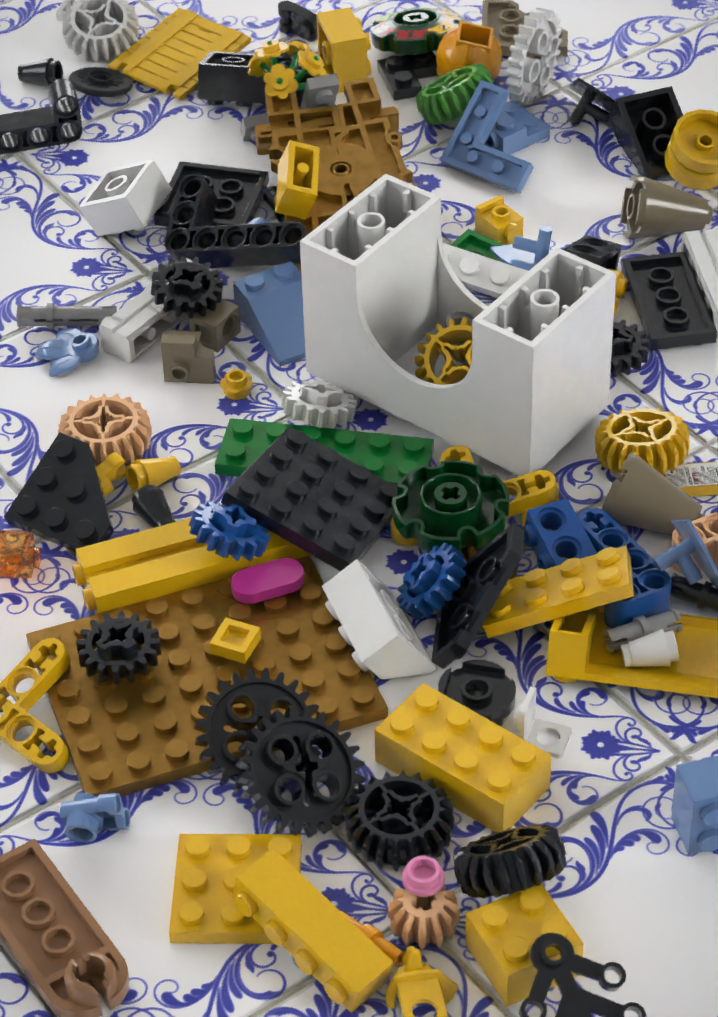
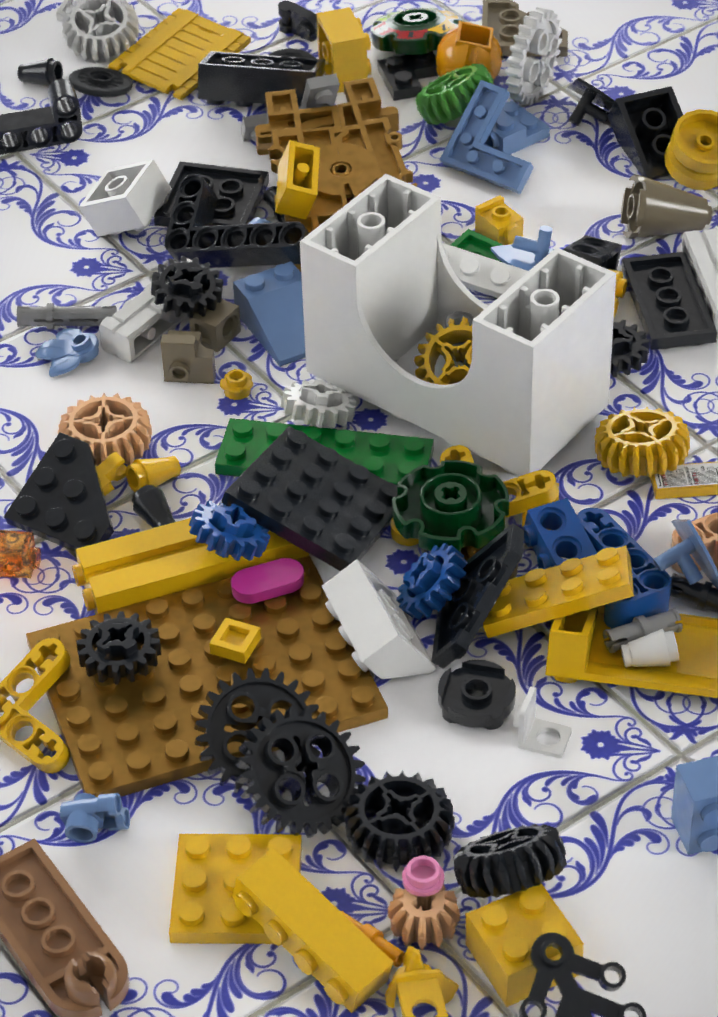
yellow plant [248,39,329,99] -> none
yellow brick [374,683,552,832] -> none
dark tan cone [602,452,705,536] -> none

